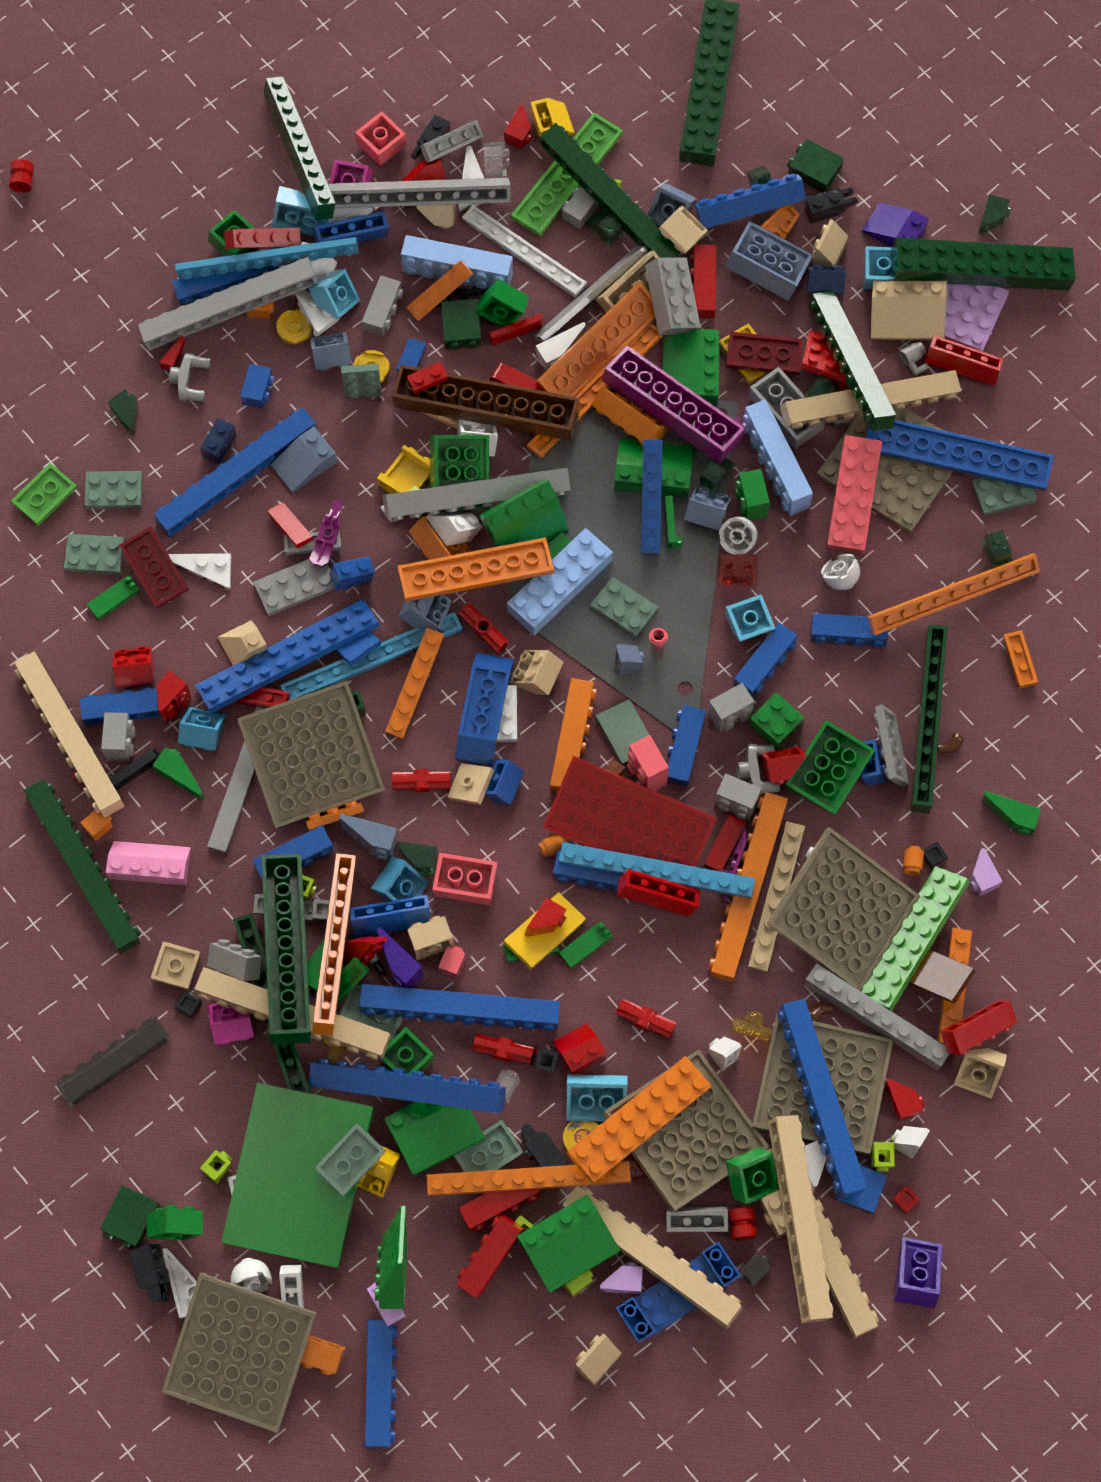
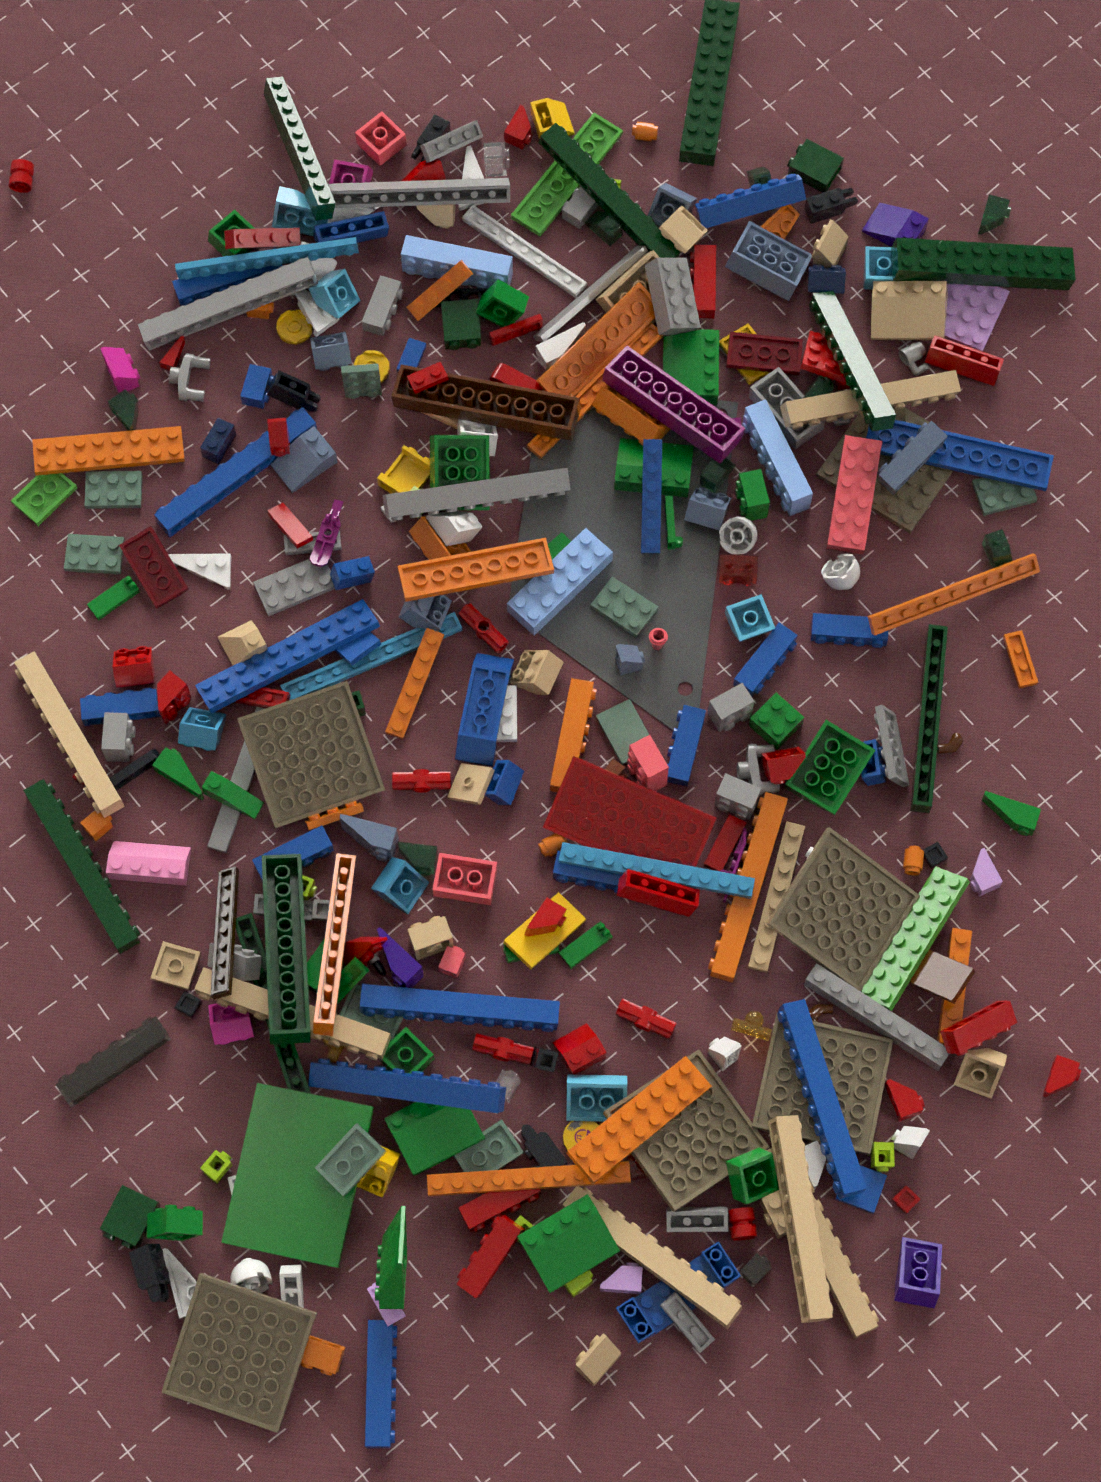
blue brick [350,895,431,938] -> none
green slope [479,480,569,547] -> none
none -> orange plate [32,426,185,476]
none -> dark pink slope [100,347,141,395]
none -> green slope [202,771,264,820]
none -> tile [210,866,239,1000]
none -> black hinge [267,370,321,412]
none -> red slope [267,418,290,457]
none -> orange brick [632,121,658,142]
none -> light grey tile [660,1292,715,1353]
none -> sand blue brick [877,421,948,495]
none -> red slope [1042,1055,1081,1097]

